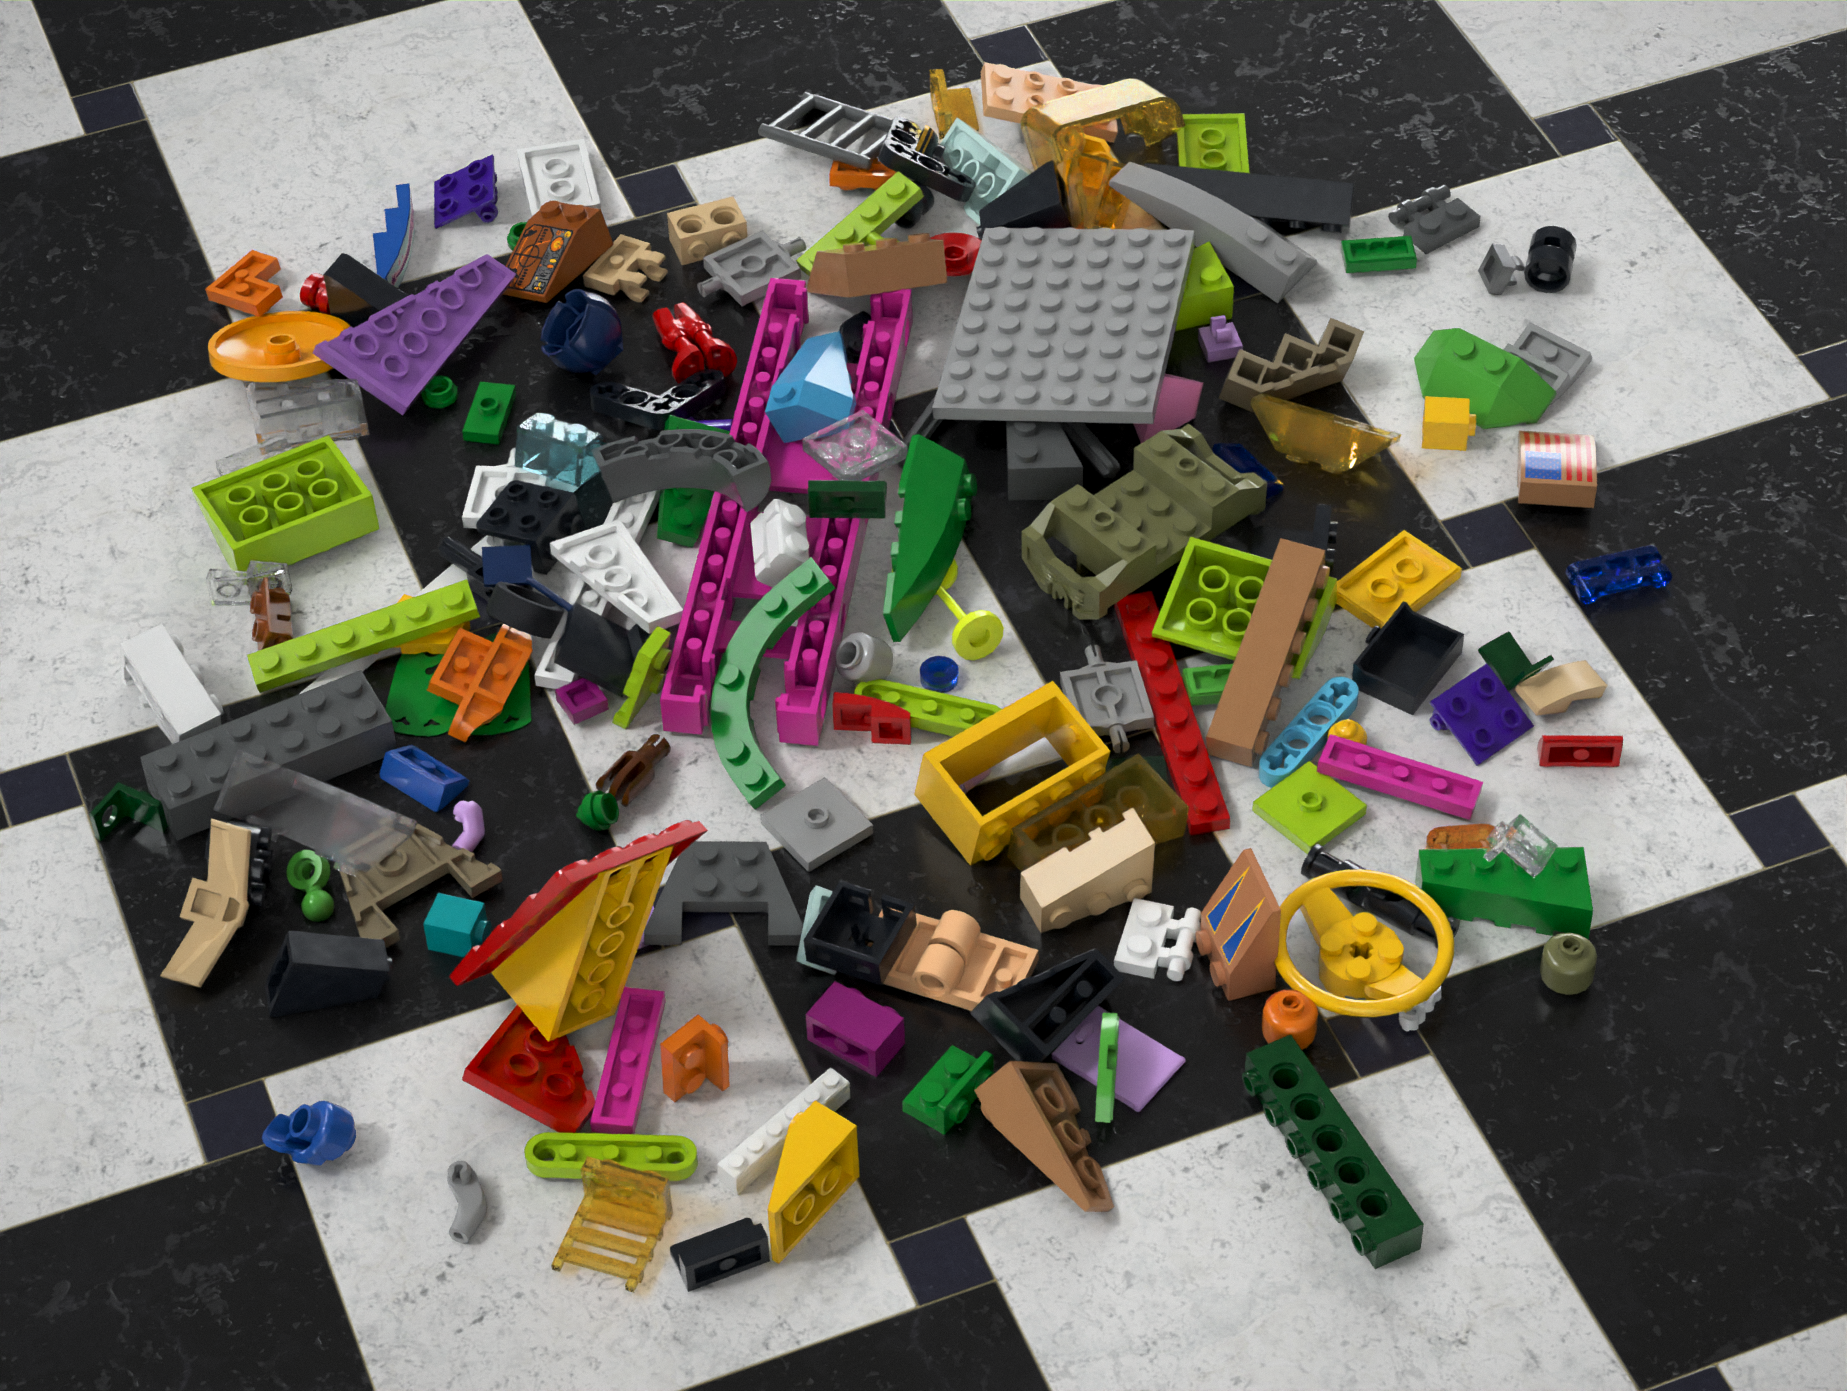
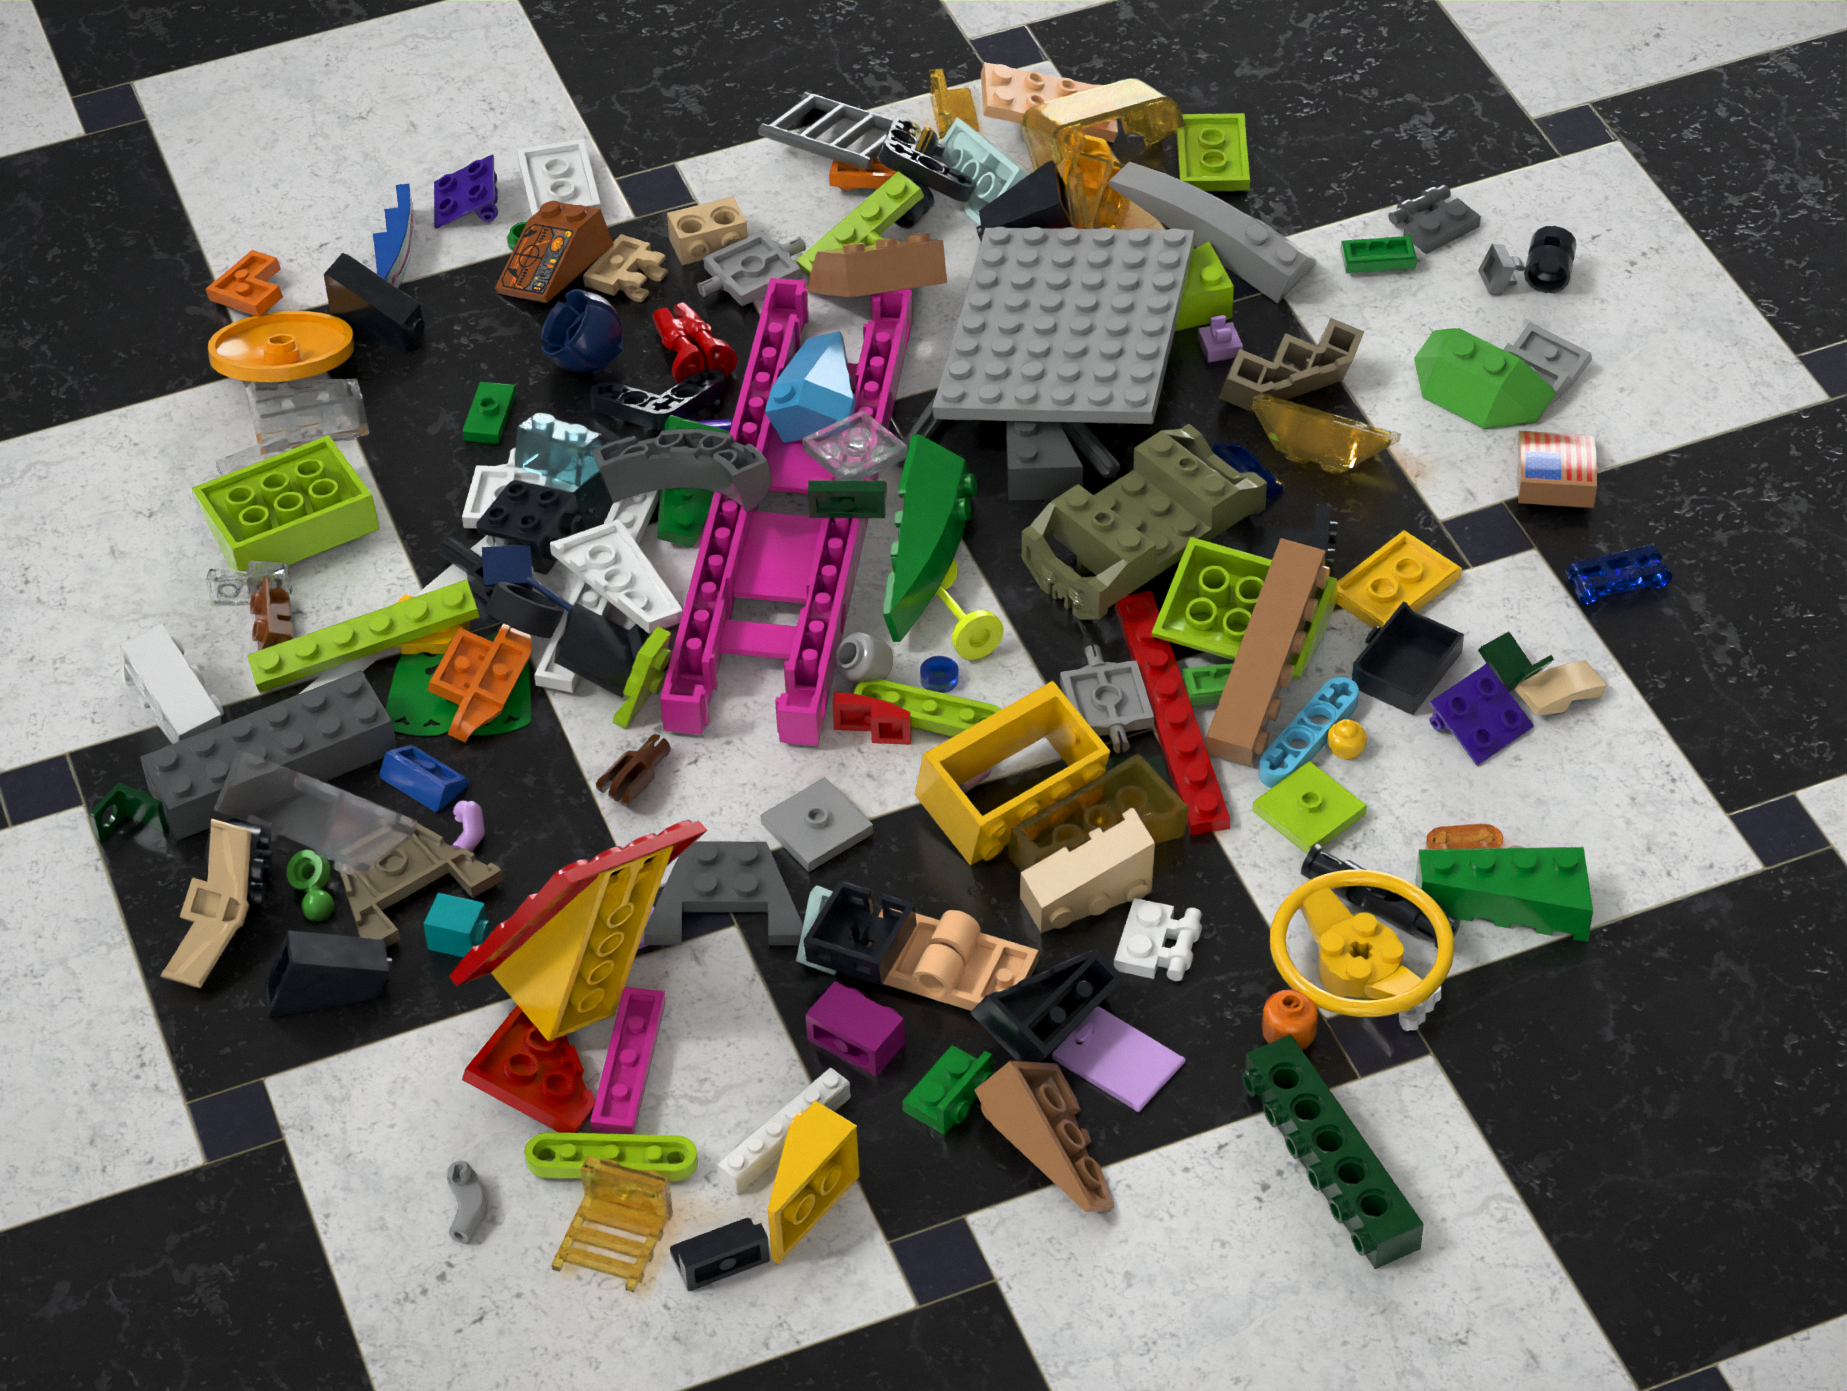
blue head [262,1101,356,1166] -> none
red wheel [300,273,331,315] -> none
medium lavender wing [313,254,516,416] -> none
green plate [421,376,458,408] -> none
magenta plate [555,678,609,725] -> none
green plate [576,790,619,831] -> none
orange bracket [660,1014,730,1102] -> none
plate [711,557,835,810] -> none
white brick [750,499,809,588] -> none
black arm [839,311,871,364] -> none
red dish [930,232,982,276] -> none
bright green tile [1095,1013,1119,1123] -> none
bright pink slope [1133,373,1203,443] -> none
black brick [1144,163,1355,233] -> none
nougat slope [1195,848,1281,1001] -> none
dark pink plate [1317,734,1483,820] -> none
yellow brick [1422,396,1476,451] -> none
clear bracket [1483,814,1558,878] -> none
red slope [1537,735,1623,767] -> none
olive head [1540,933,1597,995] -> none

